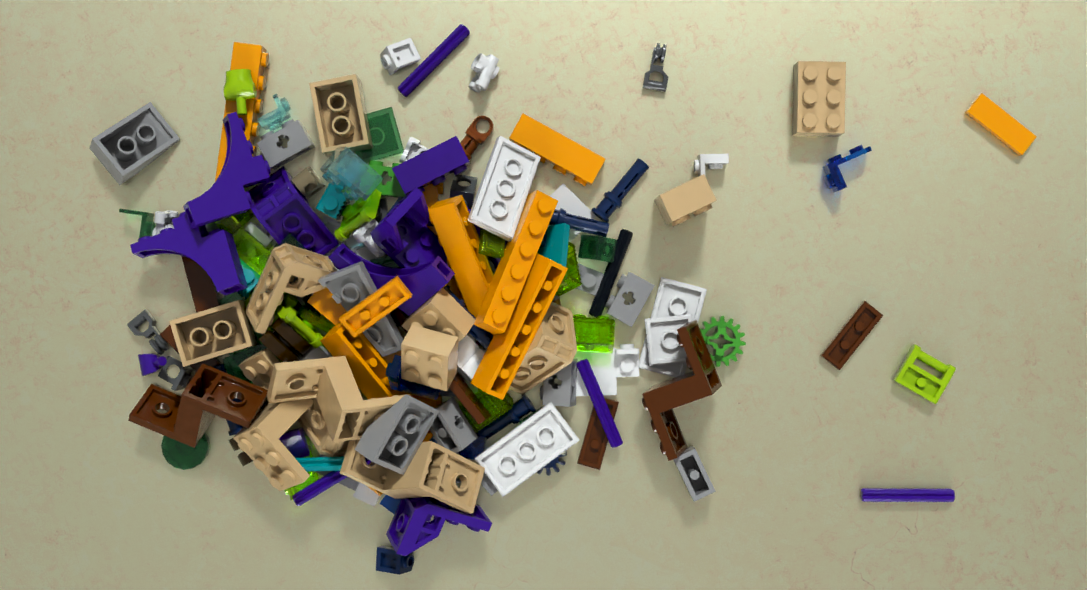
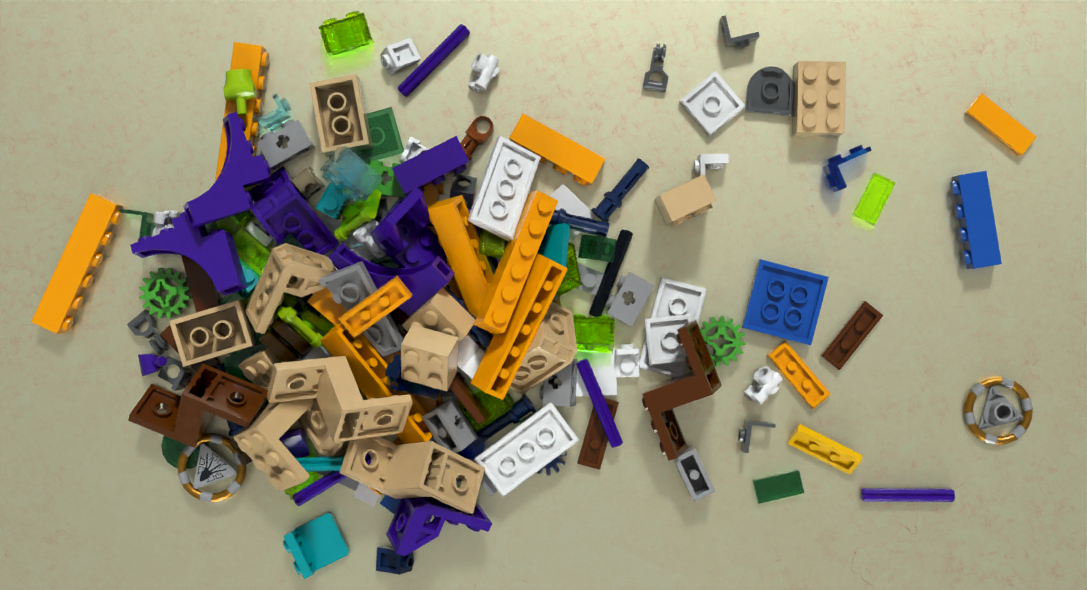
light grey slope [90,102,180,185] -> none
light grey slope [354,394,439,475] -> none
lime plate [893,344,956,404] -> none
none -> light orange brick [31,193,123,334]
none -> bright green gear [139,268,192,318]
none -> piece [177,433,246,502]
none -> teal bracket [283,513,349,579]
none -> clear neon green brick [319,11,374,57]
none -> white tile [679,70,745,137]
none -> dark grey bracket [719,15,760,49]
none -> dark grey bracket [738,419,776,453]
none -> blue plate [742,259,829,345]
none -> white plate [743,366,783,405]
none -> dark grey tile [745,66,794,116]
none -> clear green tile [752,469,804,504]
none -> light orange tile [767,340,831,409]
none -> yellow plate [787,424,863,475]
none -> clear neon green tile [852,172,896,225]
none -> blue brick [950,171,1002,269]
none -> light grey piece [964,377,1033,445]

